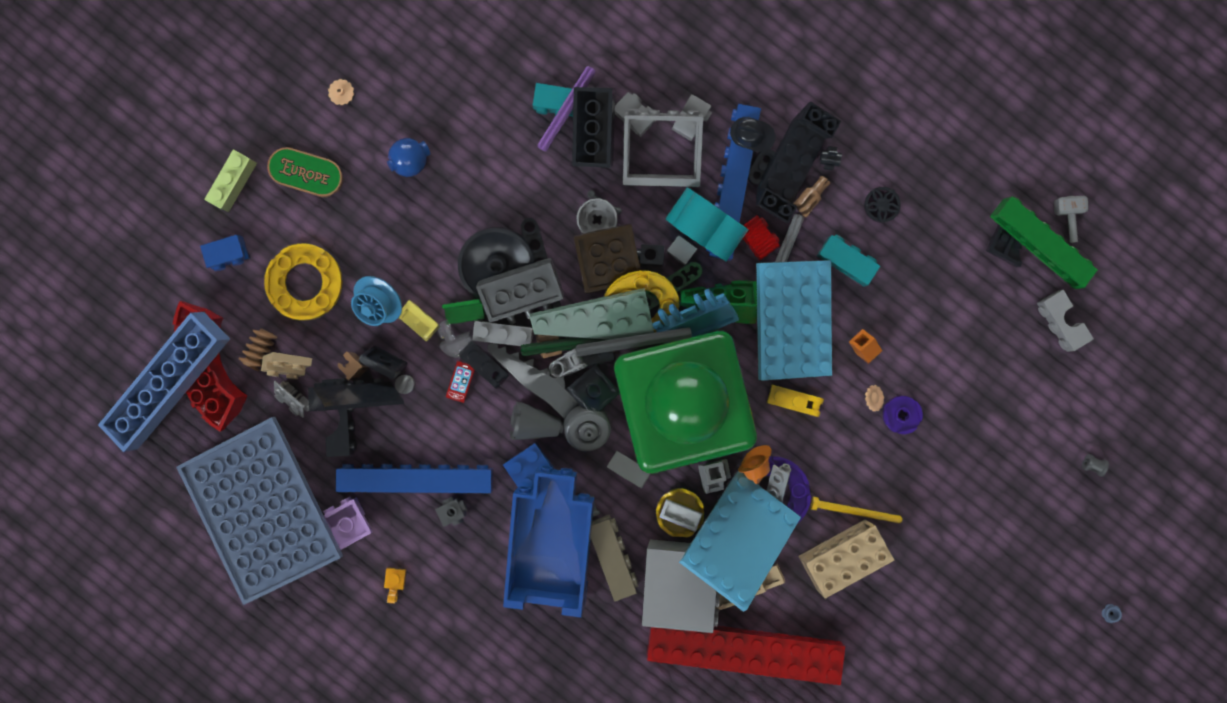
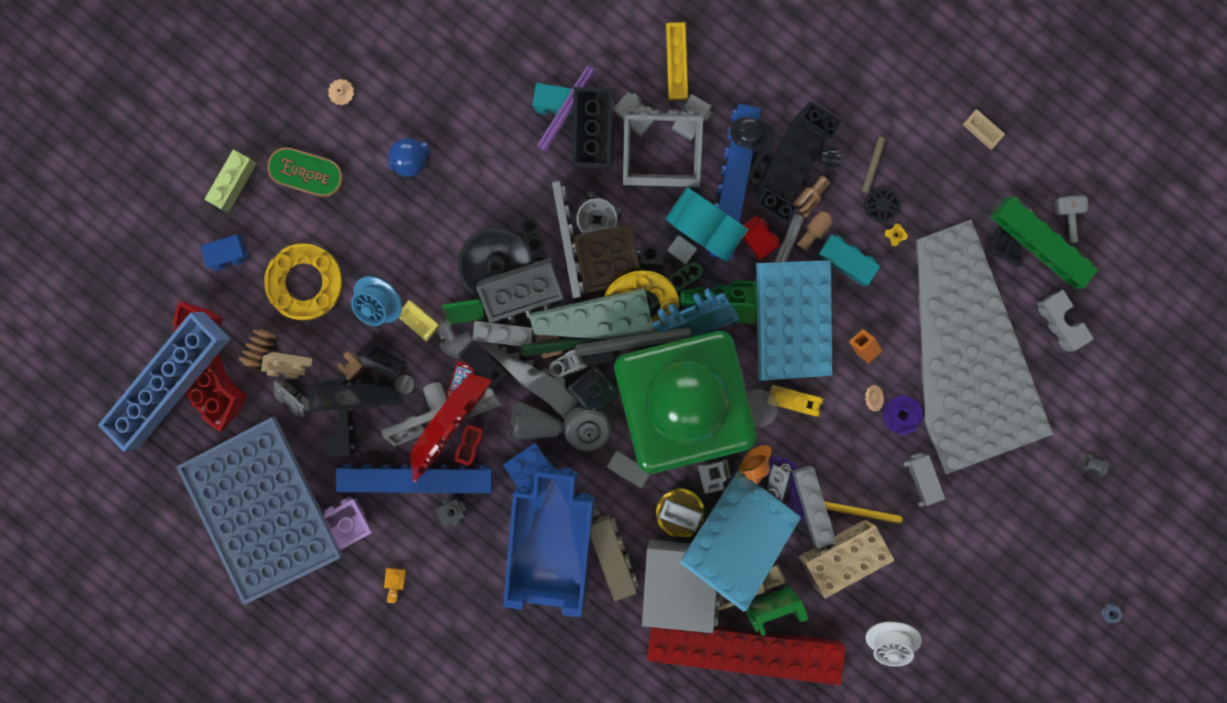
none -> light grey plate [381,382,501,446]
none -> red brick [410,373,492,483]
none -> red brick [455,424,484,466]
none -> light grey plate [552,181,585,301]
none -> yellow plate [666,22,688,101]
none -> green panel [746,585,808,636]
none -> clear tile [747,389,778,428]
none -> light grey brick [791,466,837,548]
none -> medium nougat arm [797,212,832,251]
none -> dark tan bar [862,137,886,193]
none -> white piece [866,618,922,666]
none -> yellow plate [885,224,908,246]
none -> light grey brick [903,452,945,507]
none -> light grey wing [916,220,1053,475]
none -> tan plate [962,109,1005,150]

